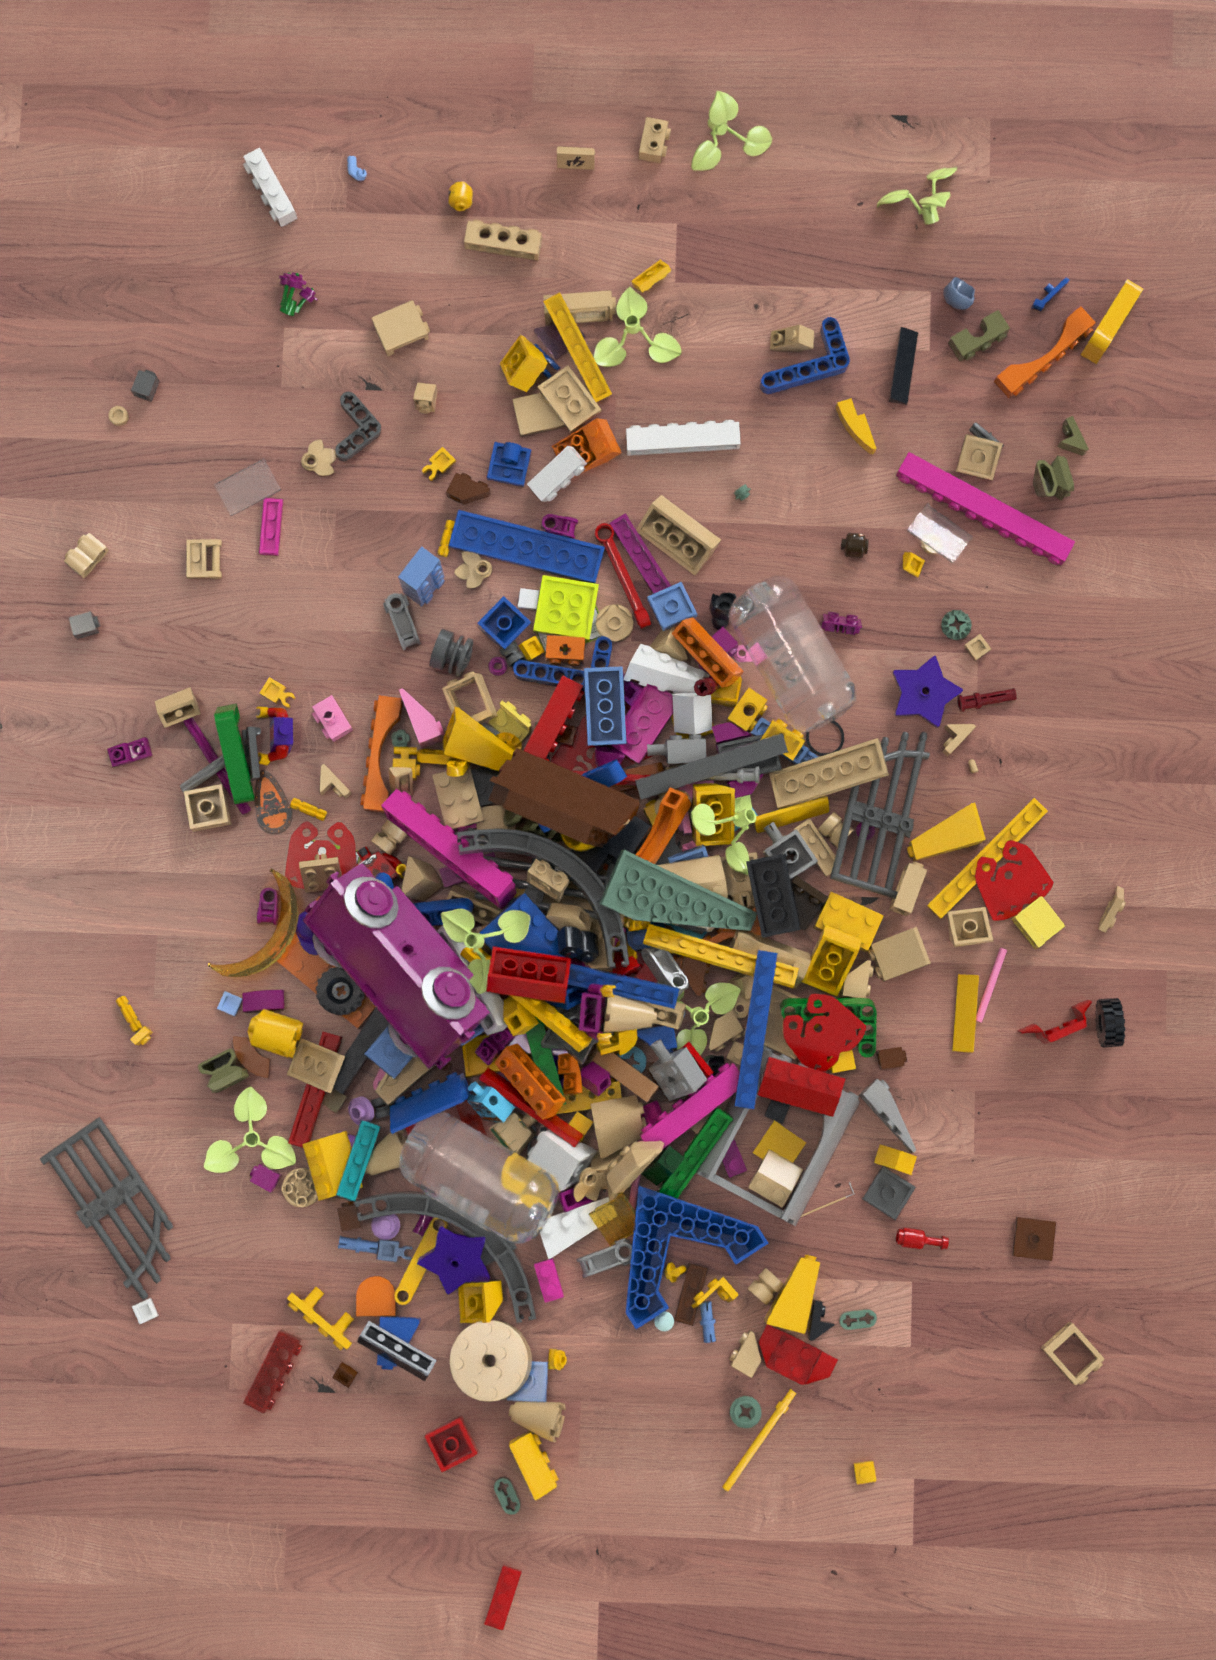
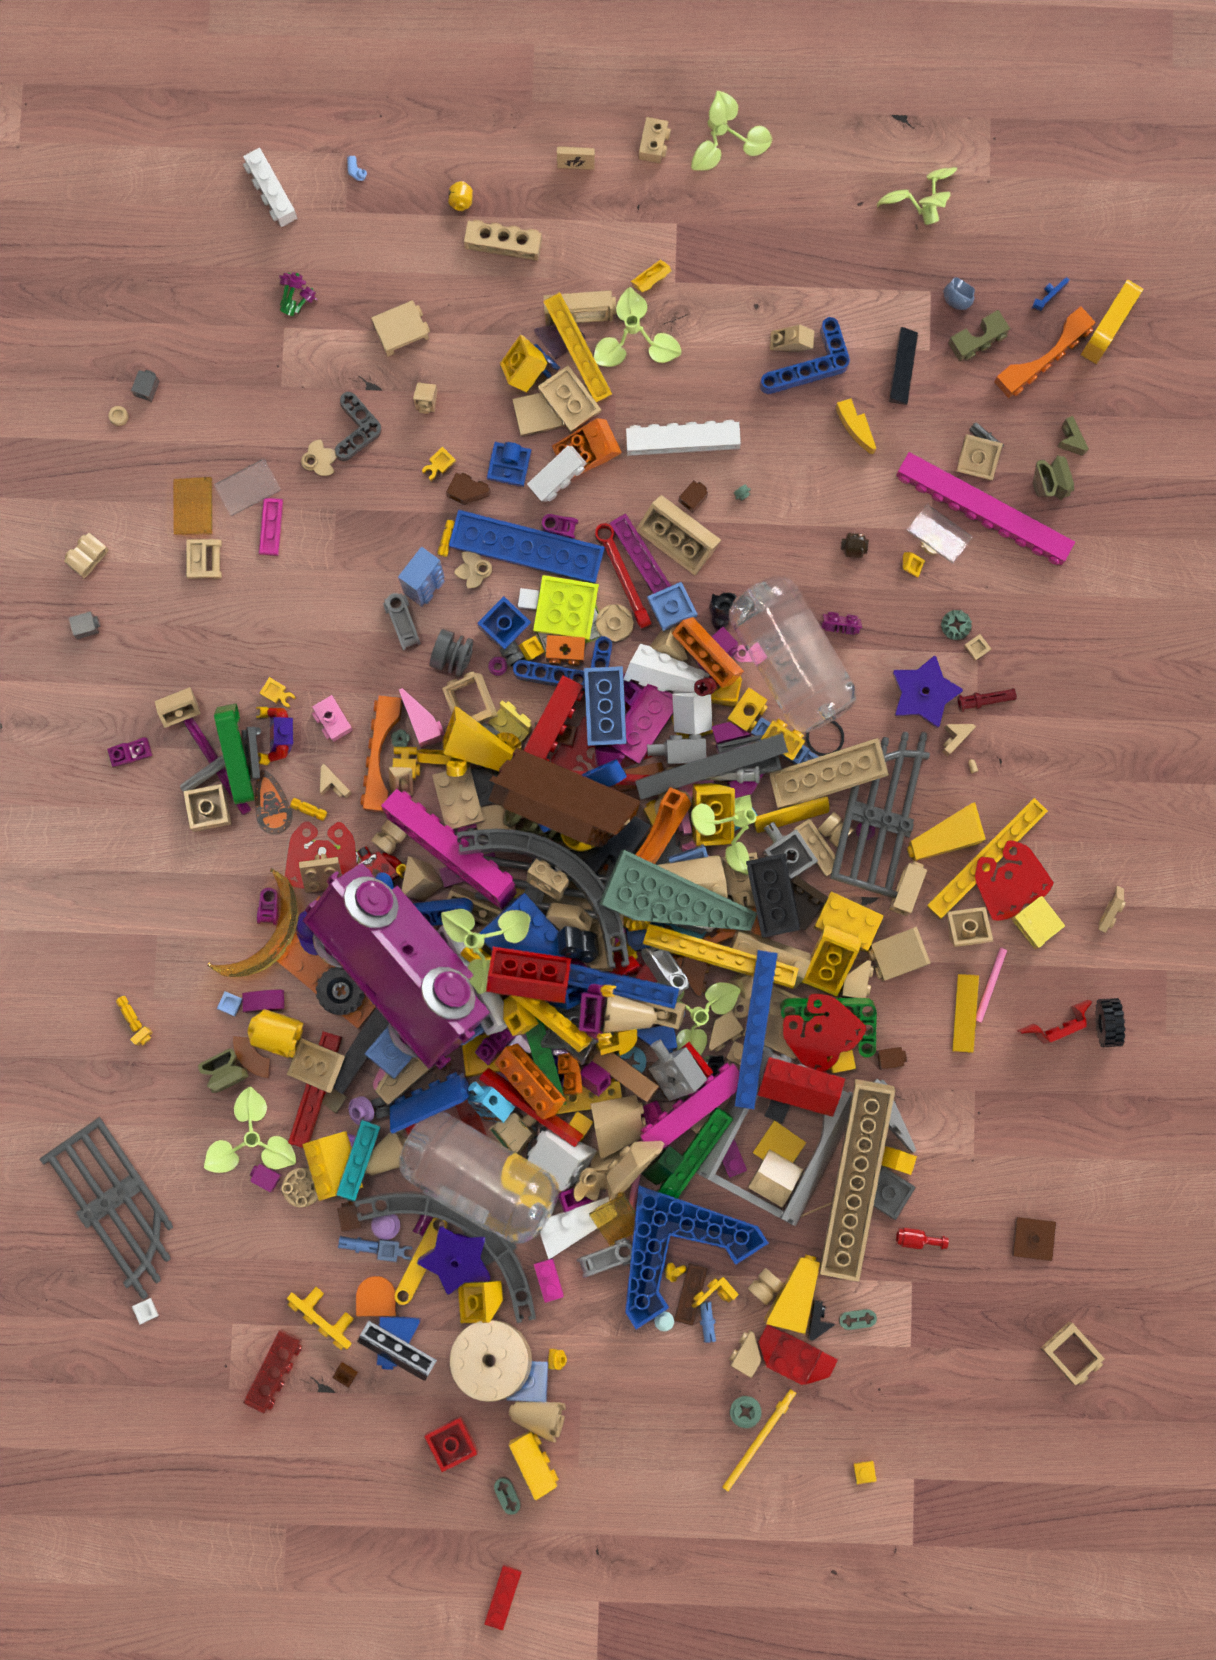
none -> clear yellow piece [173,477,212,535]
none -> reddish brown brick [678,480,708,513]
none -> tan brick [820,1079,895,1282]

